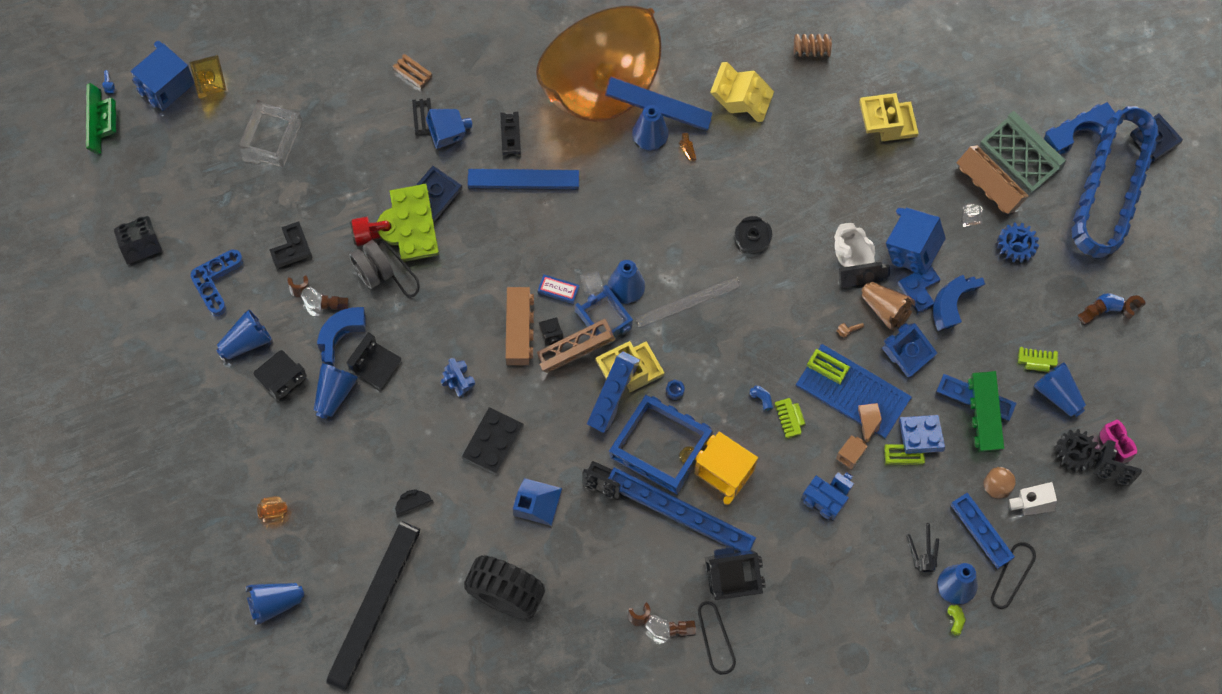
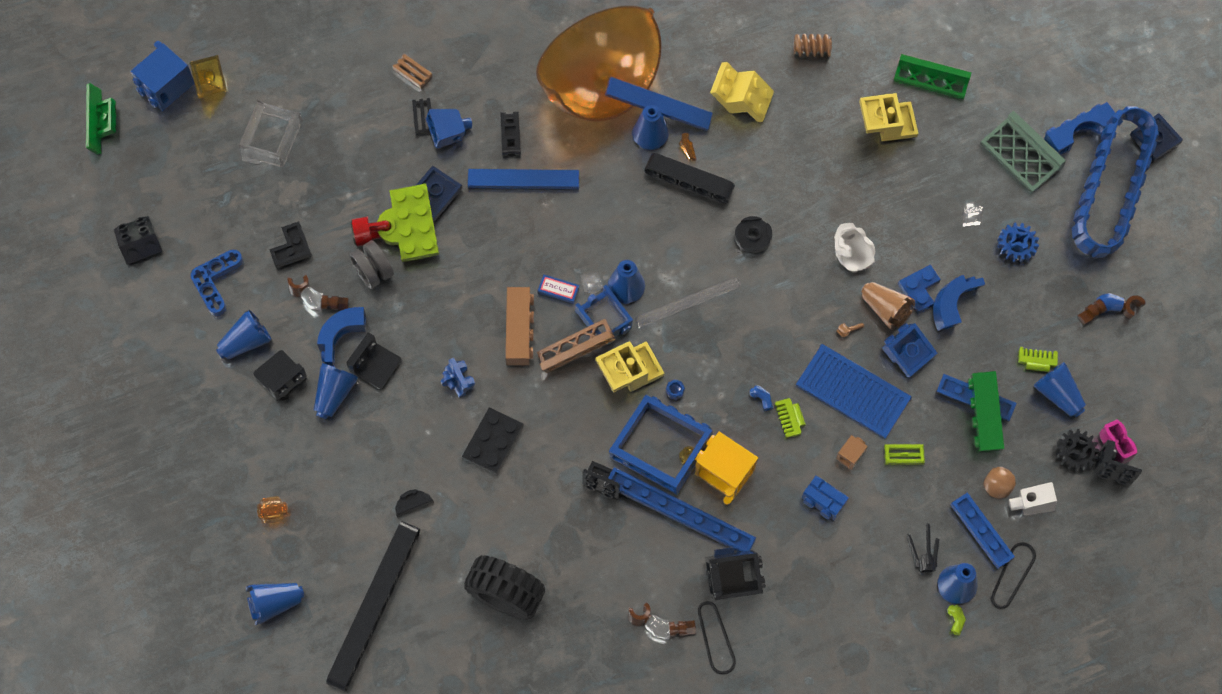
blue hand [102,70,115,93] -> none
black piece [377,240,420,297] -> none
blue slope [513,478,562,526] -> none
black bracket [539,317,563,345] -> none
blue arch [587,351,640,433] -> none
lime tile [807,349,850,384] -> none
blue tile [830,472,854,496] -> none
black hinge [839,262,890,288] -> none
medium nougat slope [858,403,882,443] -> none
blue container [886,207,946,274] -> none
plate [899,415,945,454] -> none
medium nougat brick [956,145,1029,214] -> none
none -> black beam [644,153,735,203]
none -> green fence [894,54,972,100]

